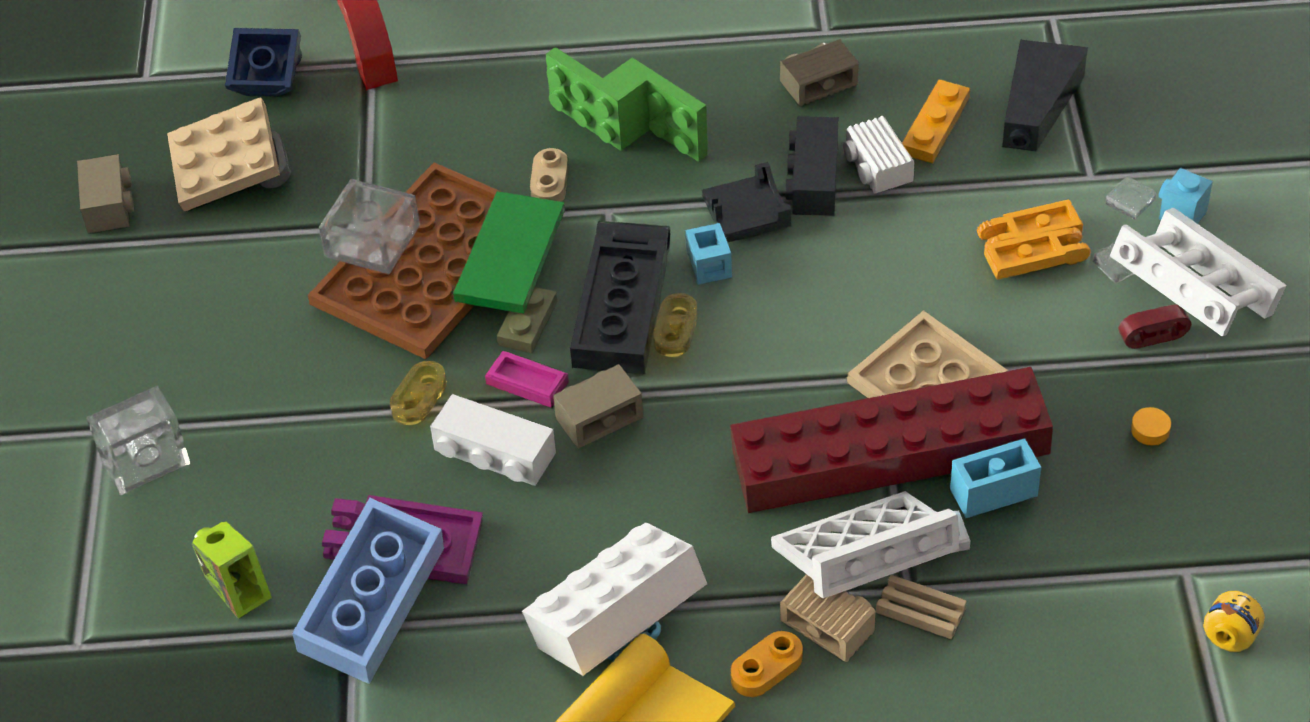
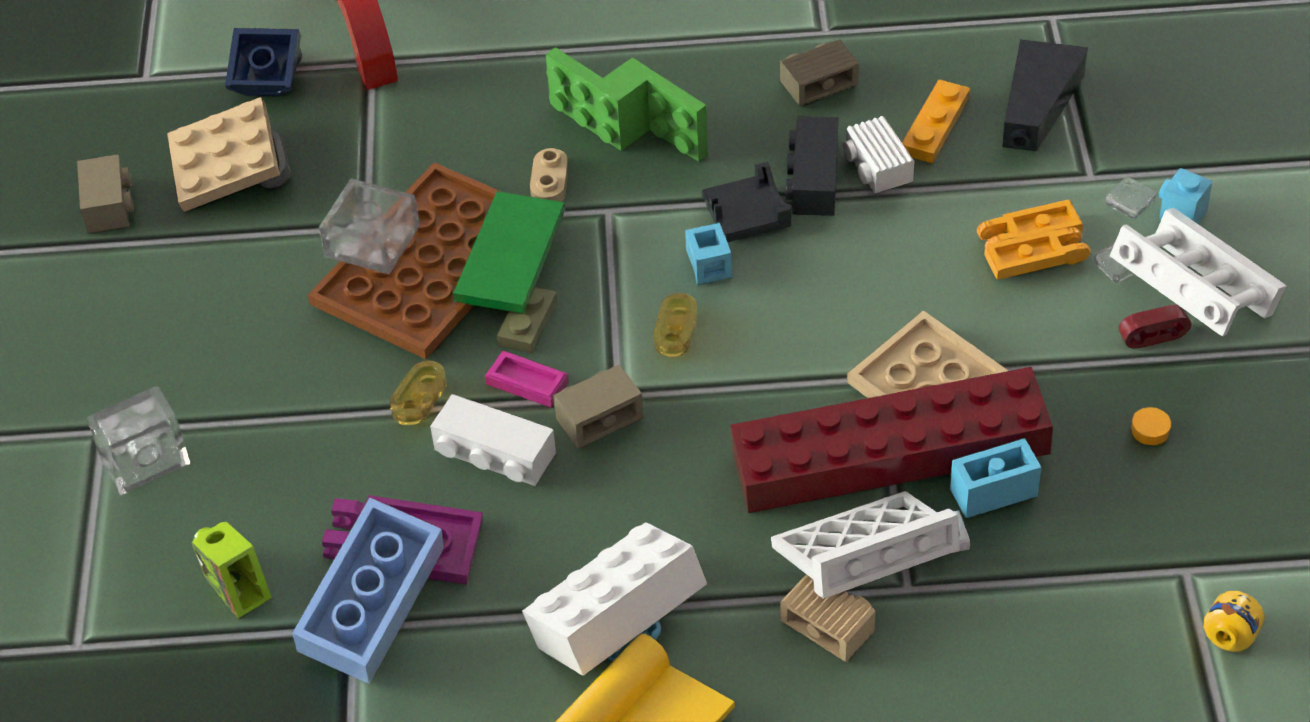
black hinge [570,221,671,374] -> none
light orange plate [731,631,803,697] -> none
tan tile [876,575,967,640] -> none

